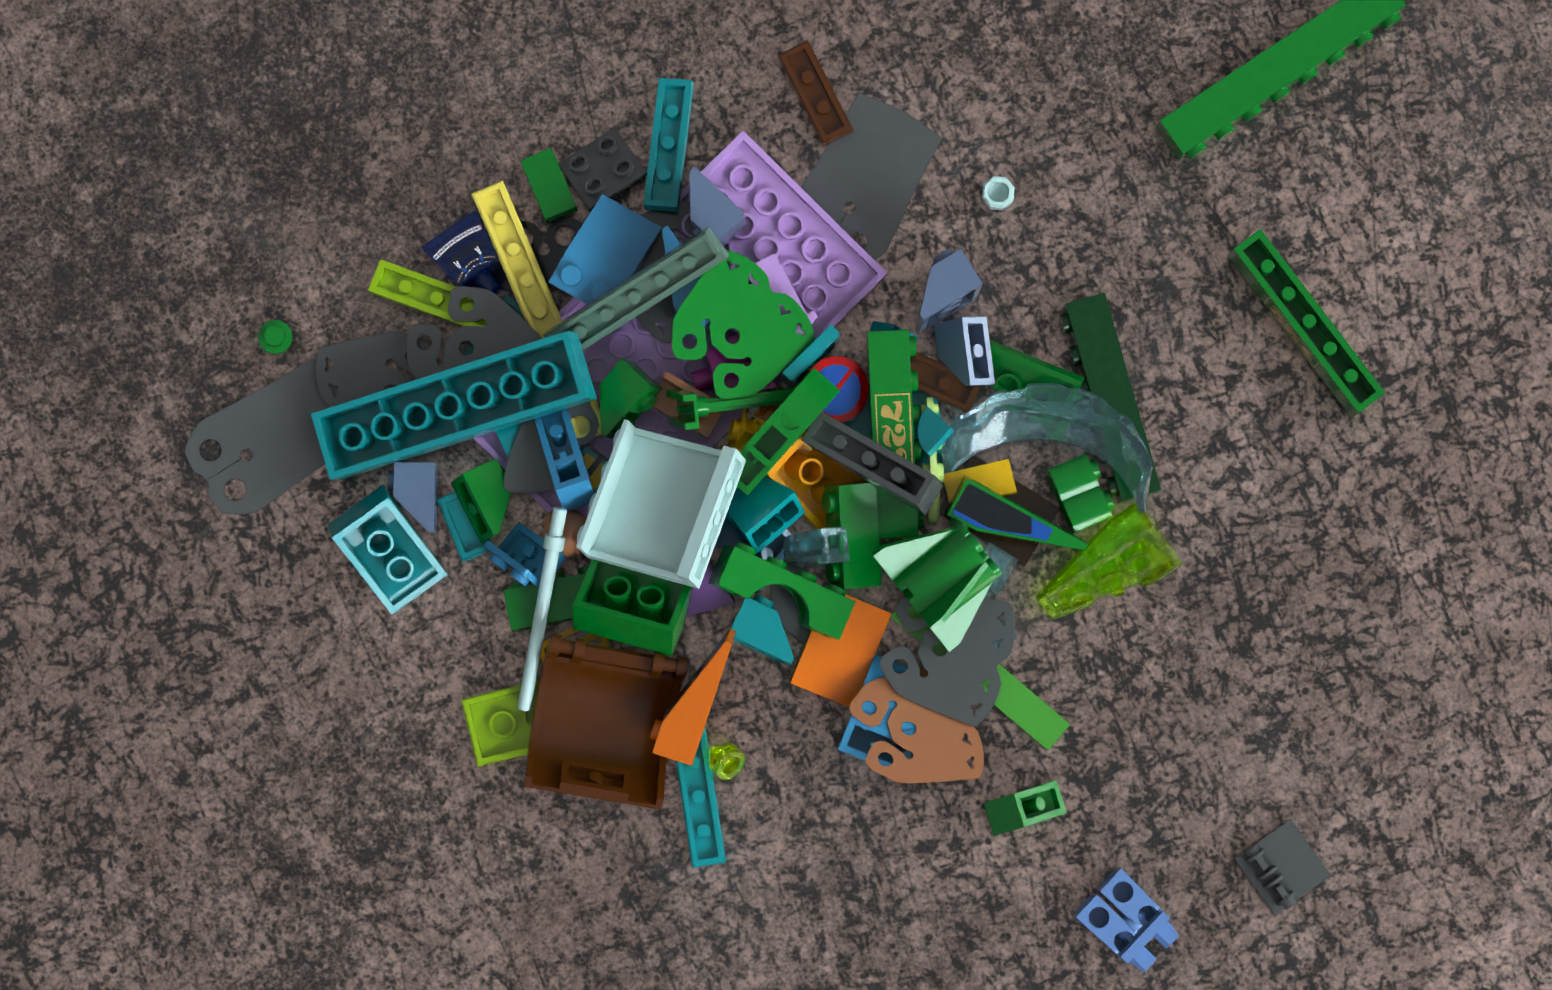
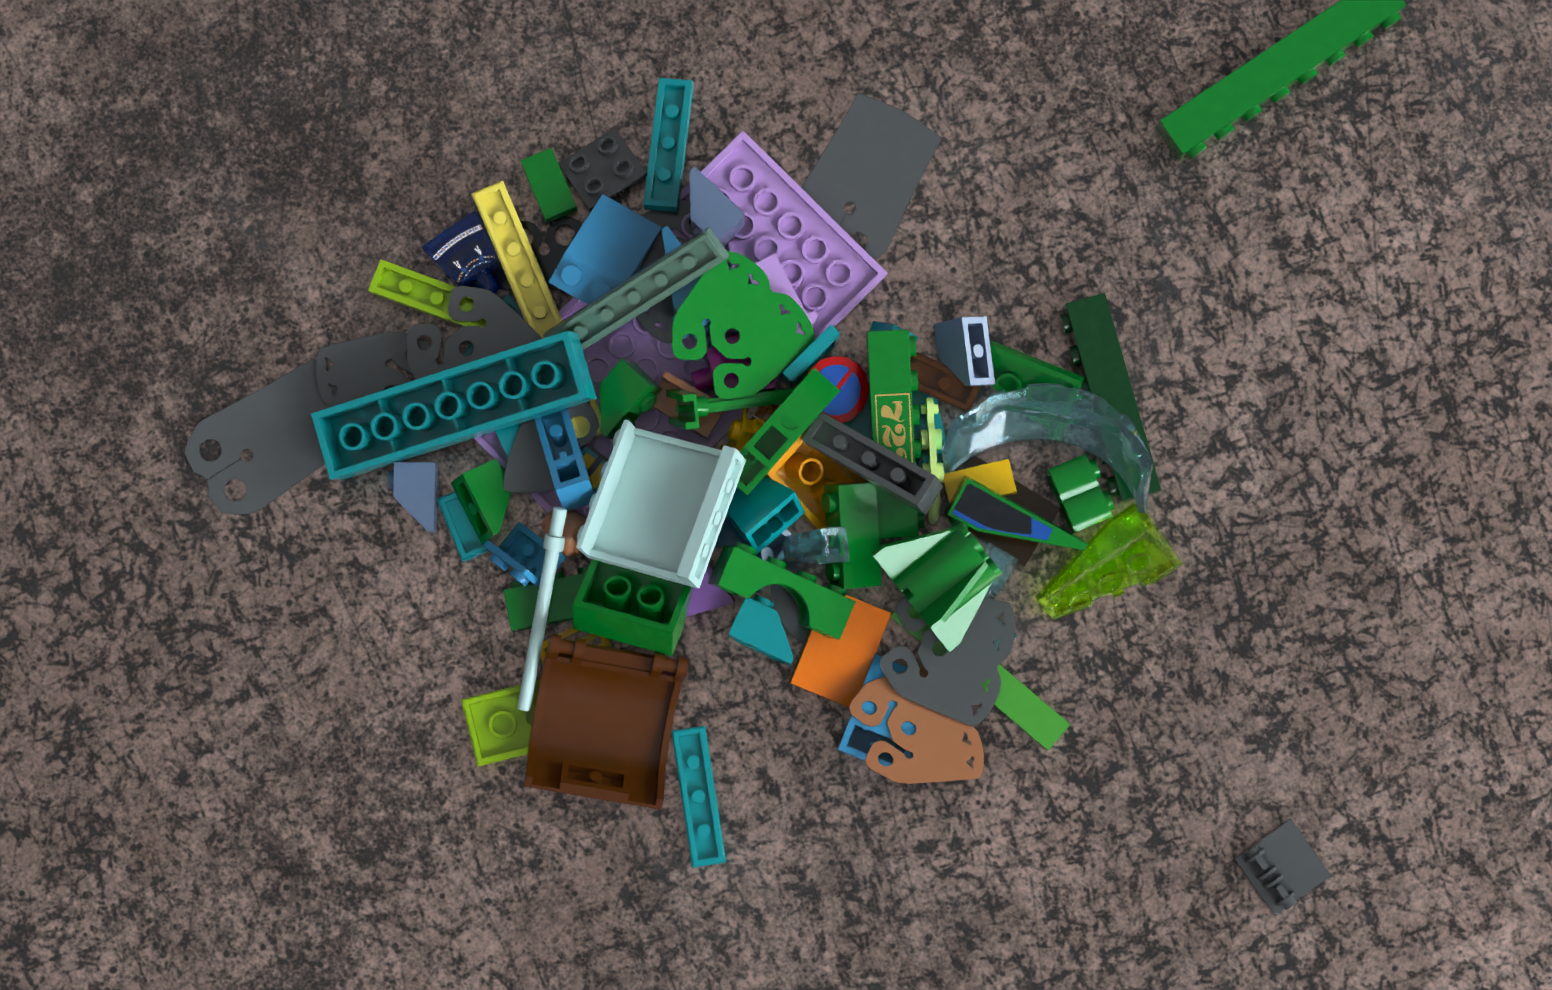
green plate [258,320,293,354] -> none
teal slope [327,485,448,614] -> none
orange slope [650,629,736,766] -> none
clear neon green tile [709,743,745,780] -> none
reddish brown tile [778,40,853,146] -> none
sand blue slope [915,249,983,335] -> none
teal tile [918,407,954,456] -> none
light aqua tile [981,176,1015,211] -> none
green slope [984,780,1067,836] -> none
medium blue hips [1071,867,1179,972] -> none
green brick [1228,229,1385,418] -> none

